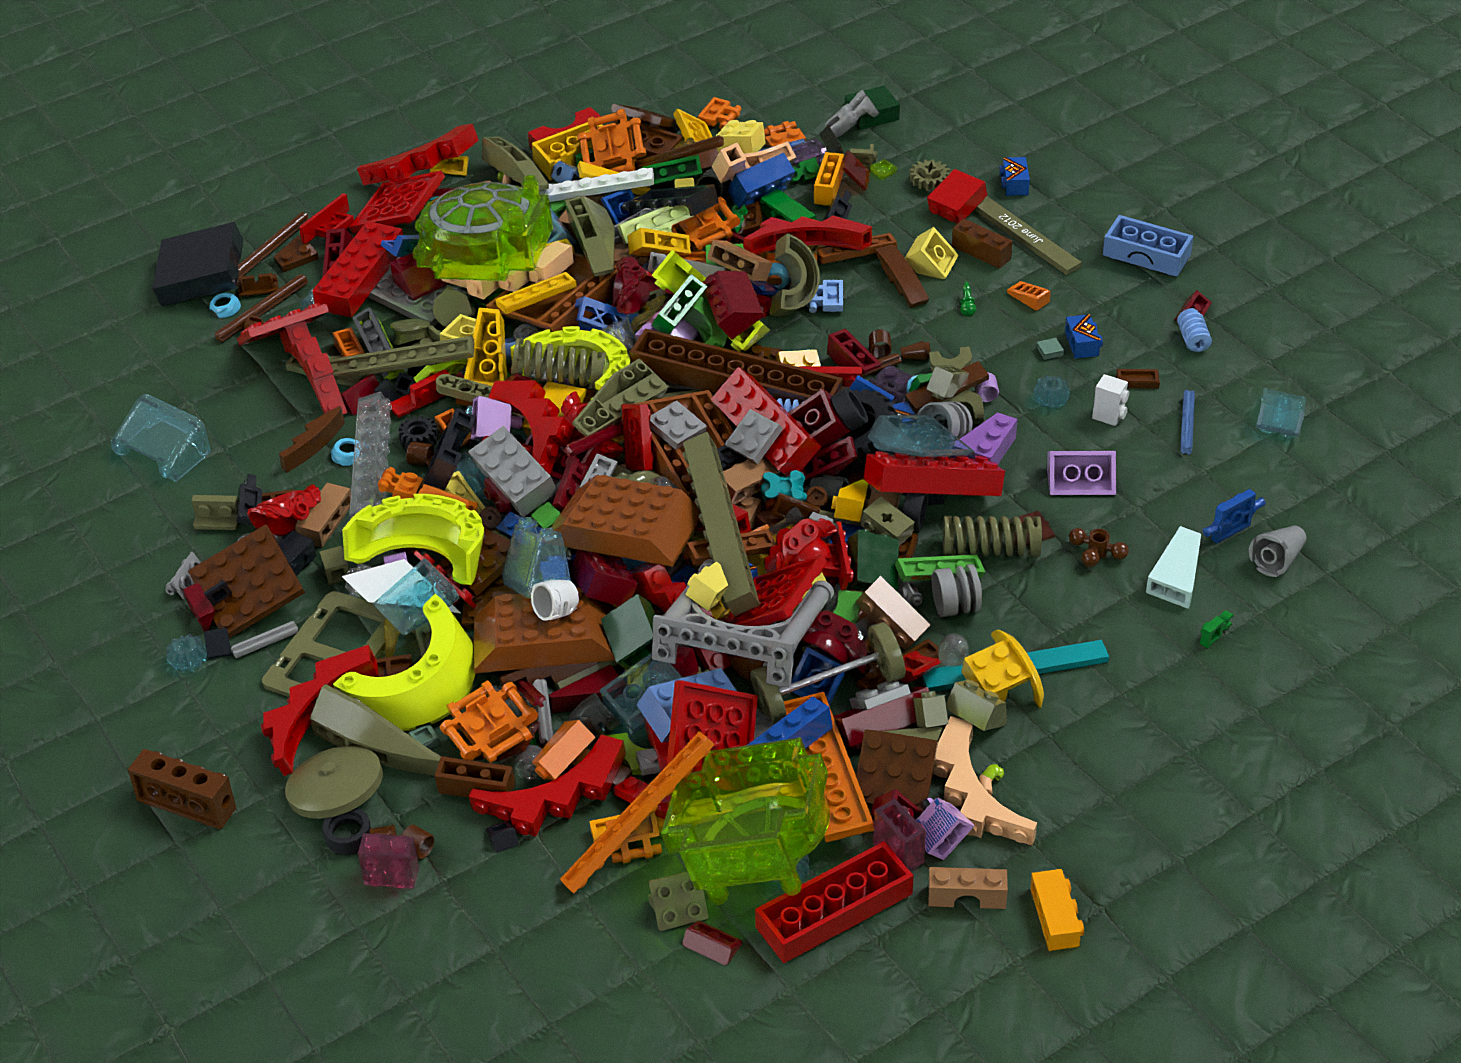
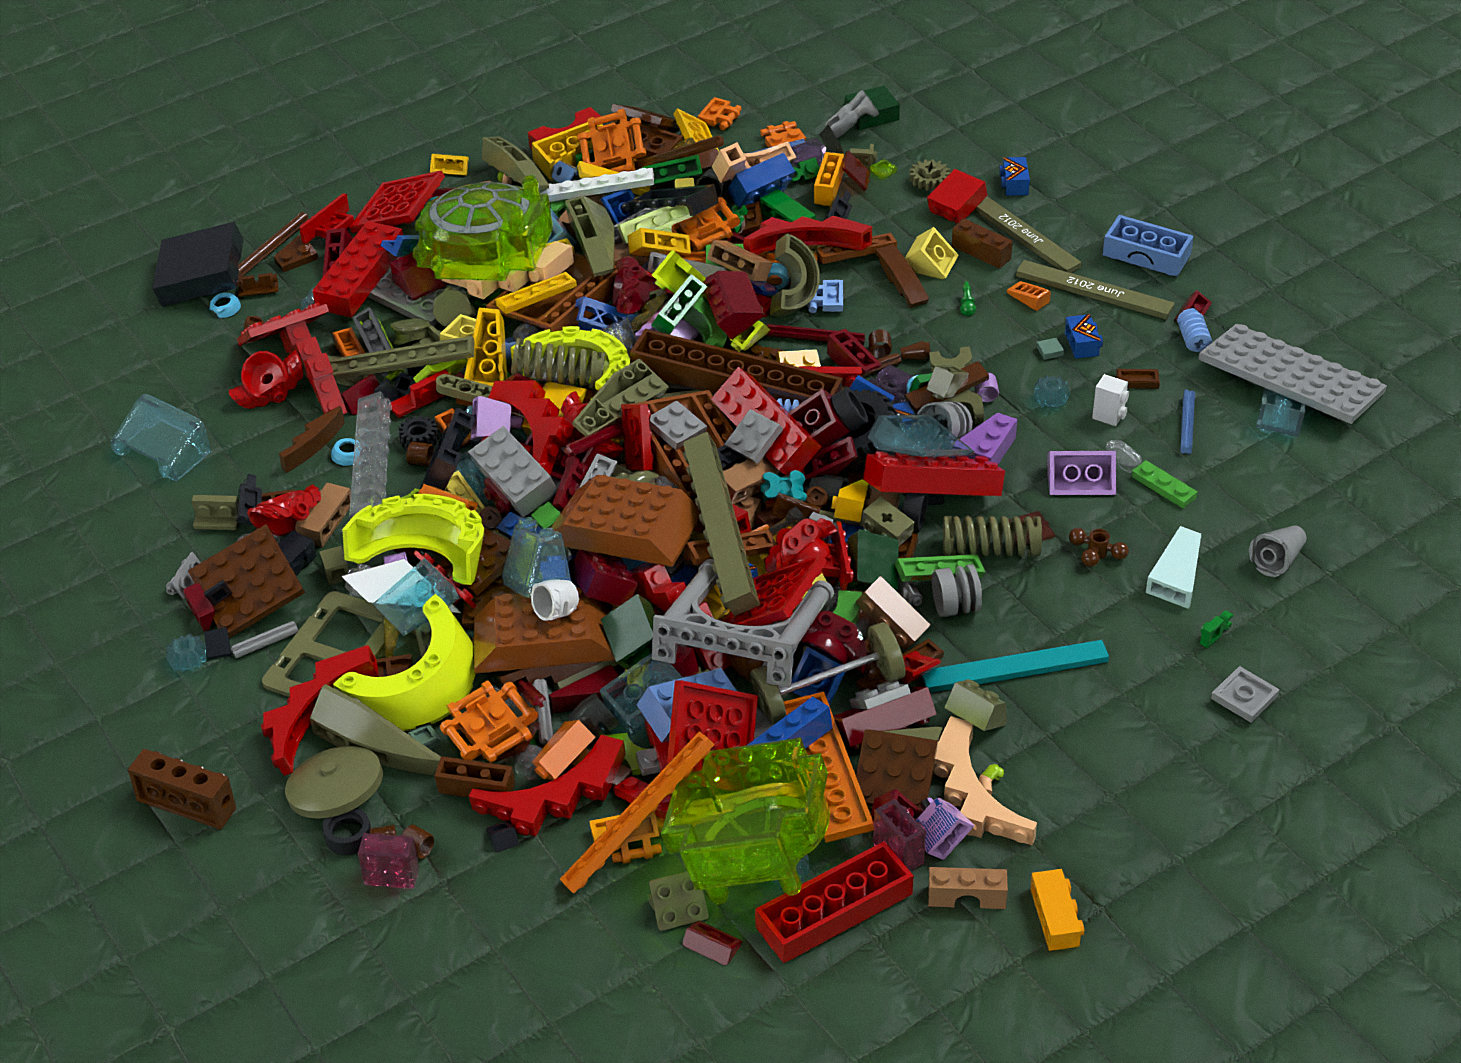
reddish brown axle [214,274,308,342] -> none
red arch [357,123,479,185] -> none
orange plate [378,467,423,499] -> none
light yellow slope [685,562,728,611] -> none
light yellow brick [716,120,766,154] -> none
olive brick [913,691,948,728] -> none
clear head [938,634,969,667] -> none
yellow piece [961,630,1044,709] -> none
blue plate [1202,489,1266,544] -> none
none -> red piece [229,350,303,409]
none -> dark red axle [766,324,865,345]
none -> olive tile [1016,260,1175,320]
none -> clear tile [1106,440,1142,472]
none -> bright green plate [1131,460,1198,508]
none -> light grey plate [1198,324,1387,424]
none -> light grey plate [1211,666,1280,723]

